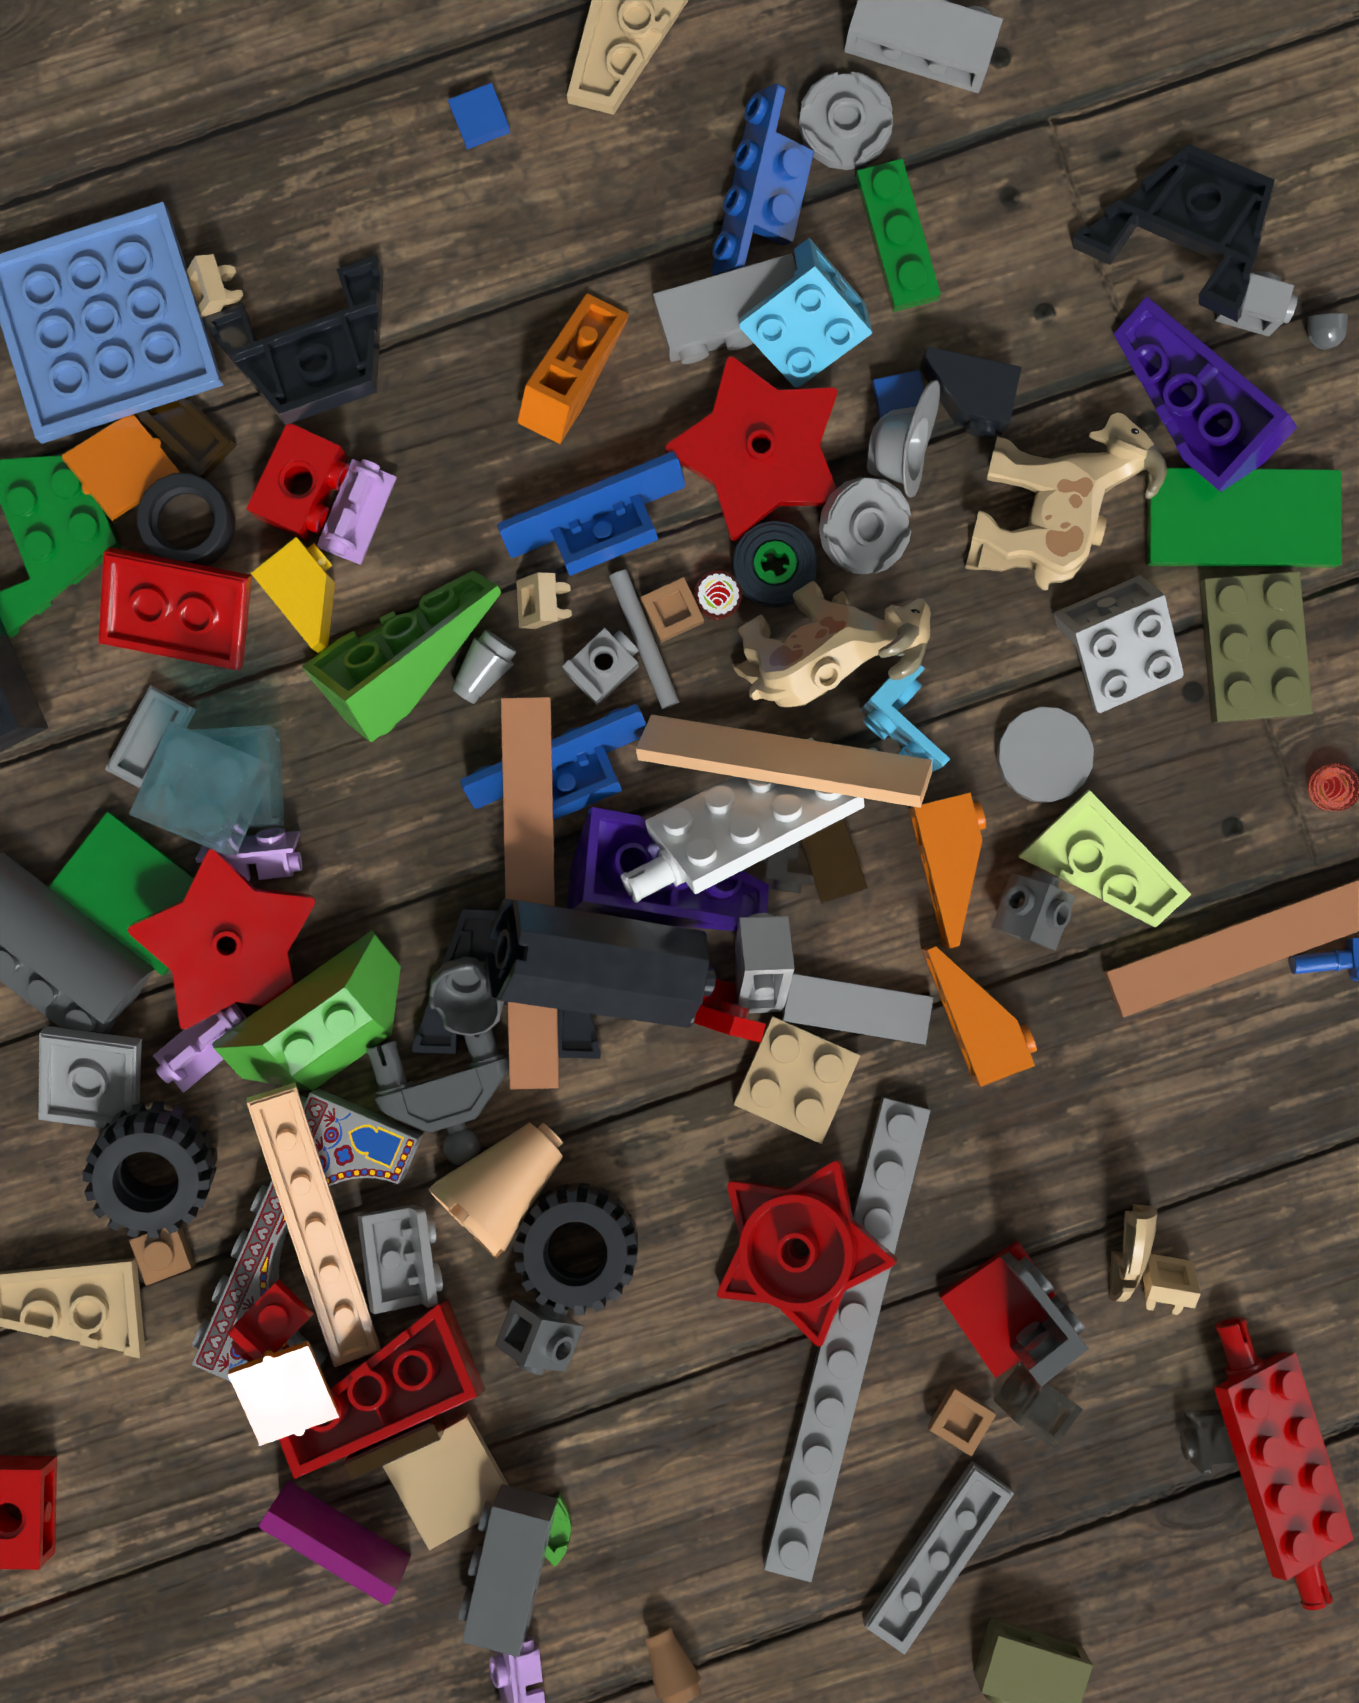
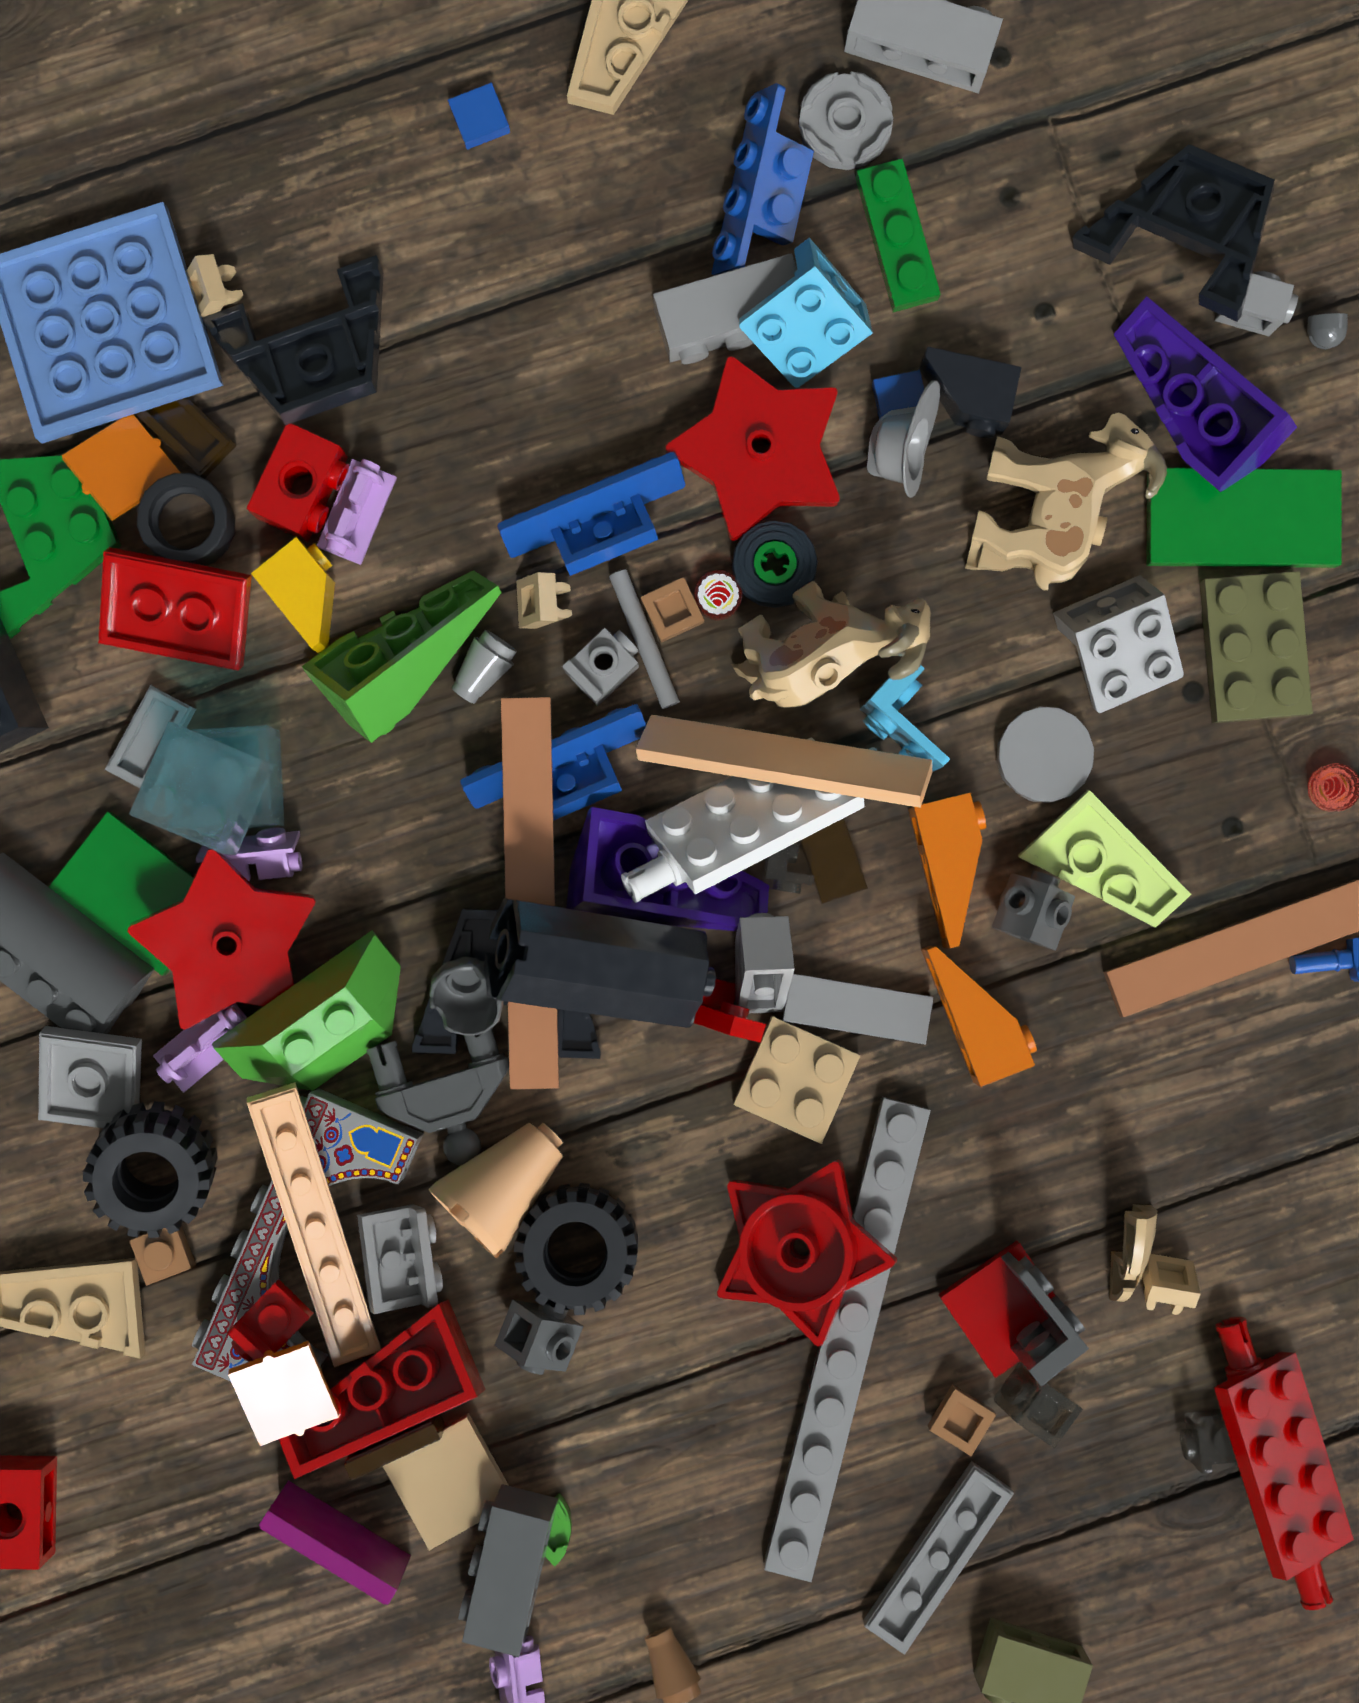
orange slope [518,293,629,444] -> none
light grey tile [819,477,911,574] -> none

